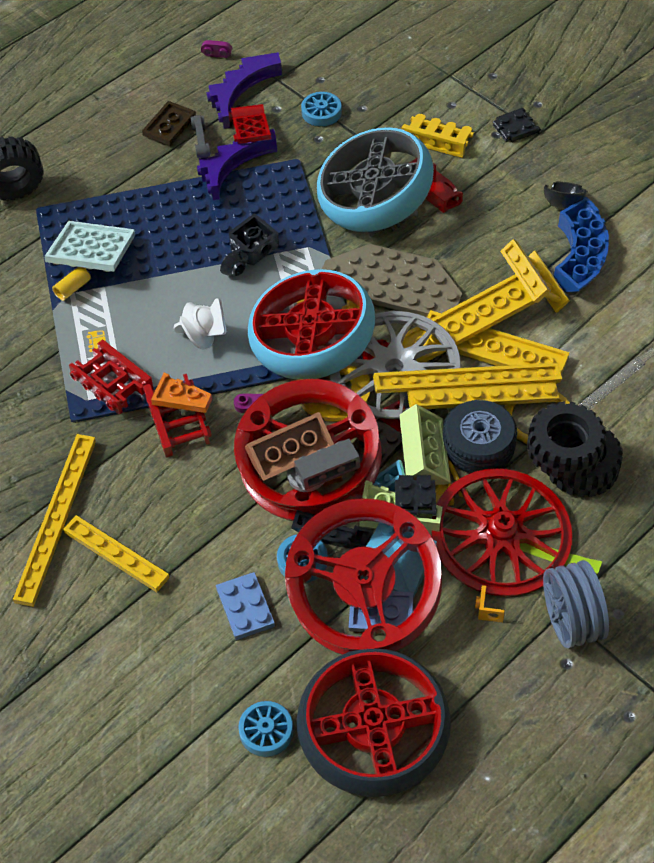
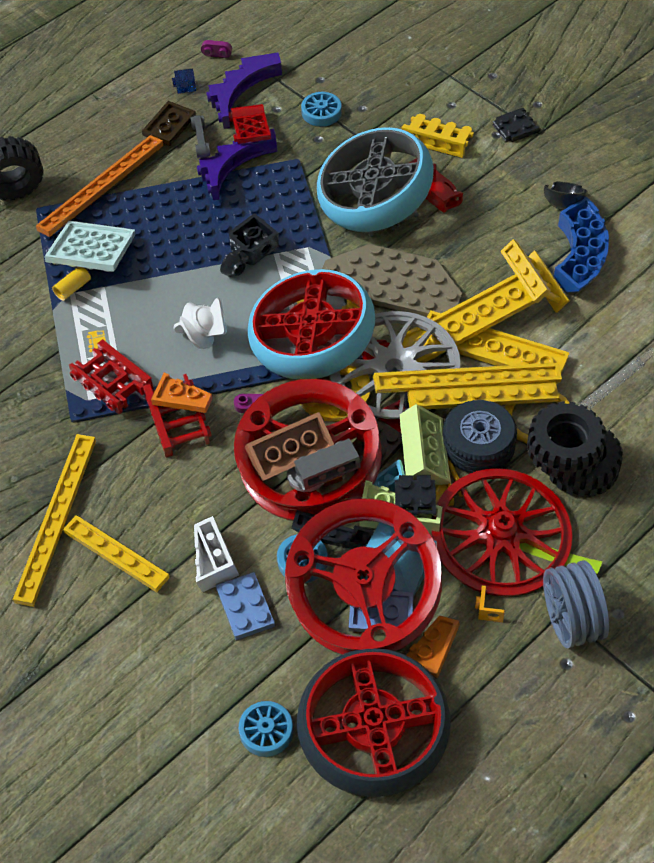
none -> orange plate [36,135,163,237]
none -> clear blue brick [172,68,196,94]
none -> white wedge [194,516,239,593]
none -> orange wing [406,615,460,678]

